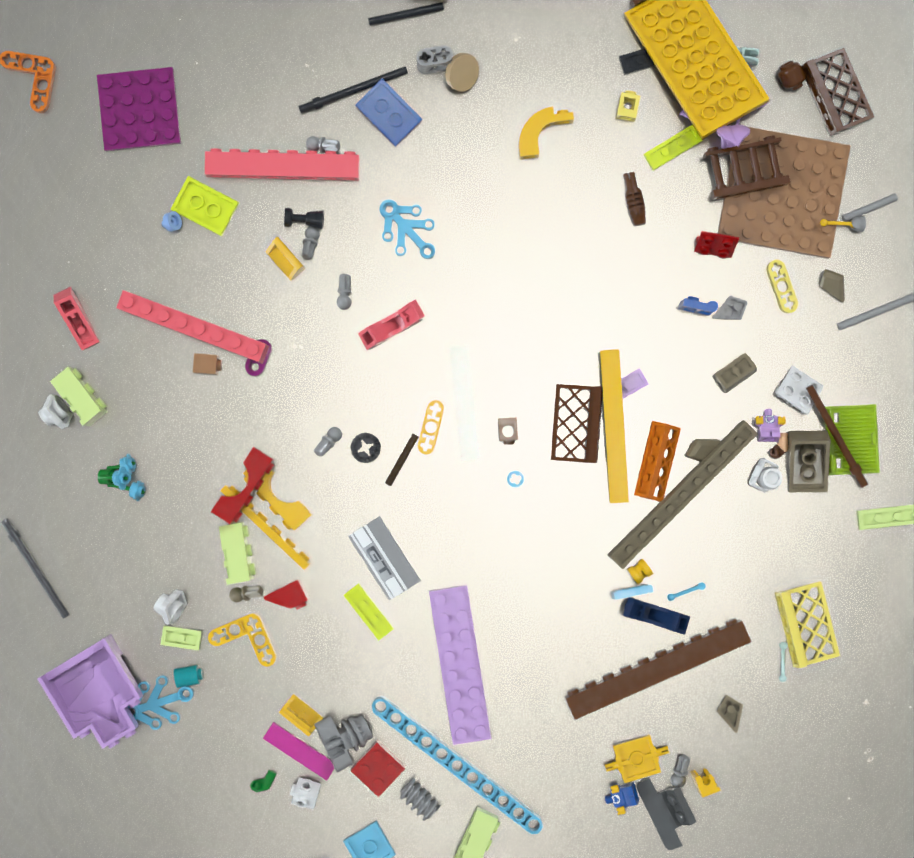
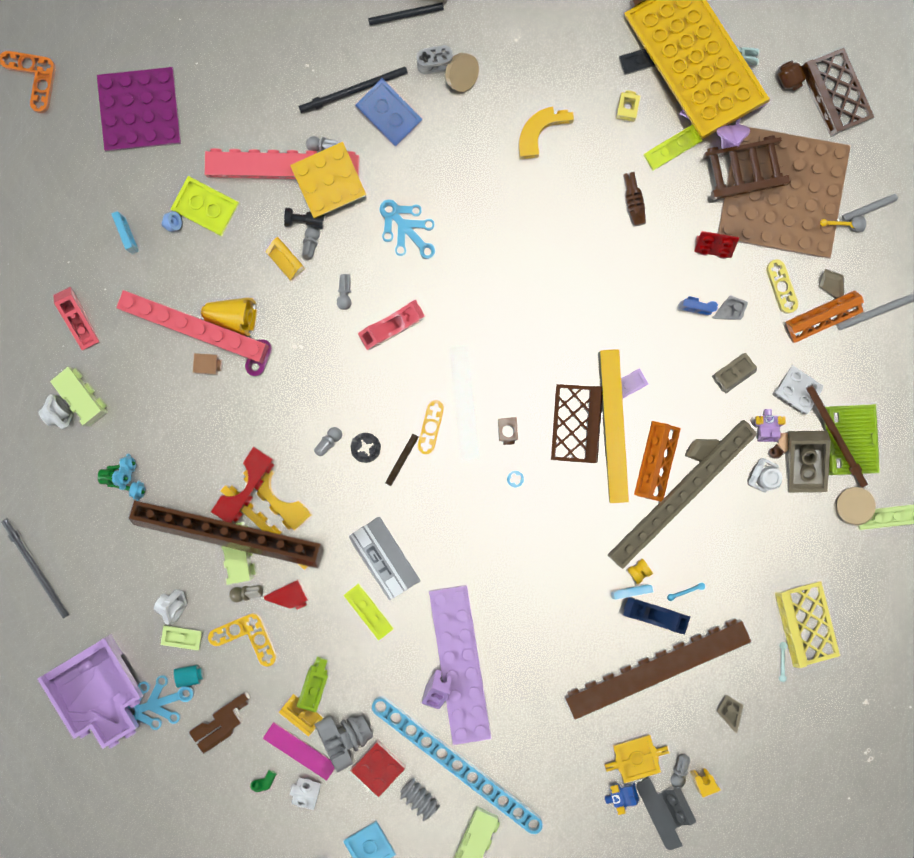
none -> medium azure tile [111,211,139,254]
none -> reddish brown brick [128,500,324,568]
none -> reddish brown plate [189,691,250,754]
none -> yellow cone [201,297,257,336]
none -> yellow plate [290,142,367,219]
none -> lime hinge [296,657,328,713]
none -> lavender hinge [422,669,451,709]
none -> orange fence [786,290,864,343]
none -> tan tile [837,487,876,526]

